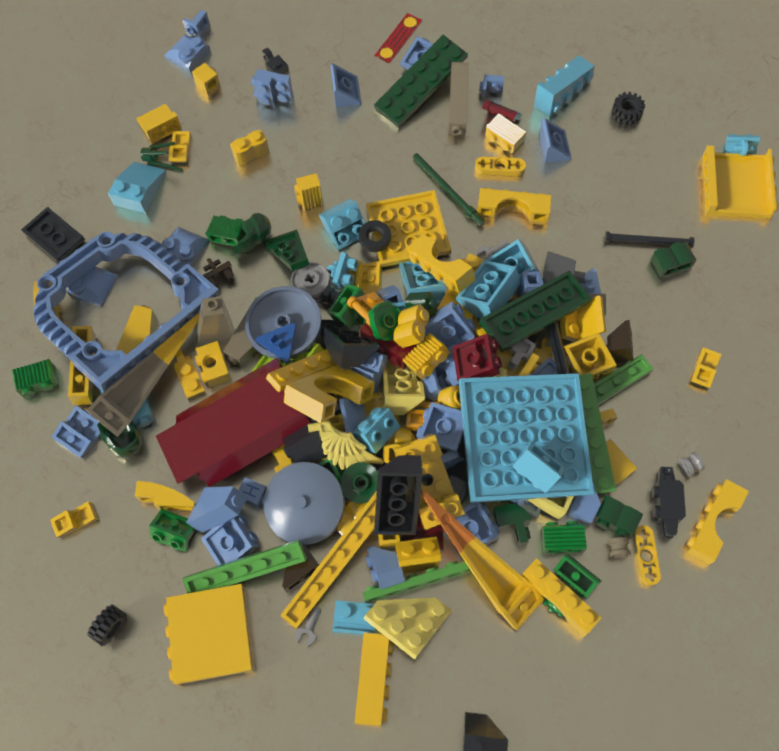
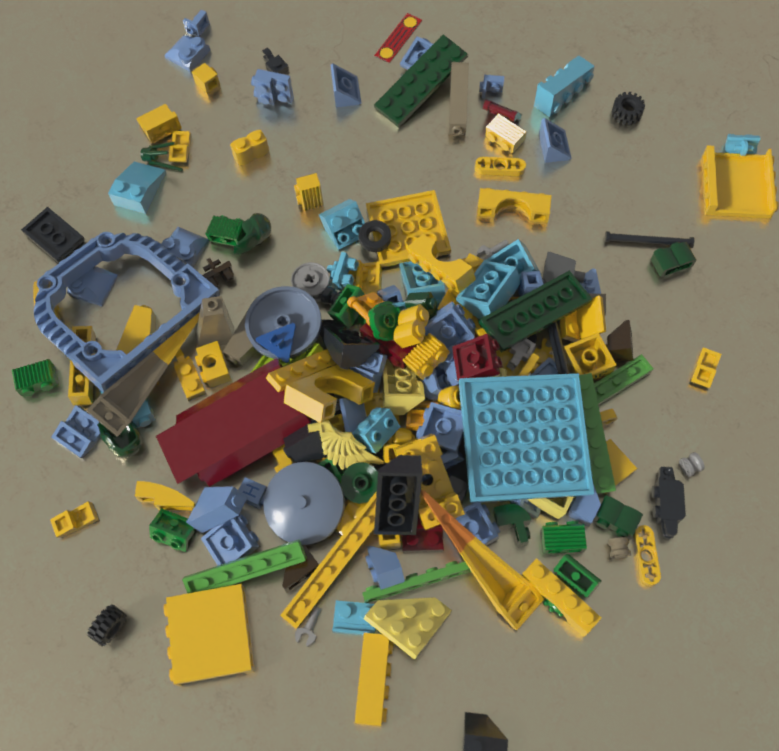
dark green wing [263,229,310,271] -> none
yellow bracket [395,537,441,573] -> none
dark green bar [413,153,485,227] -> none
medium azure brick [512,441,565,493] -> none
yellow arch [686,479,749,565] -> none

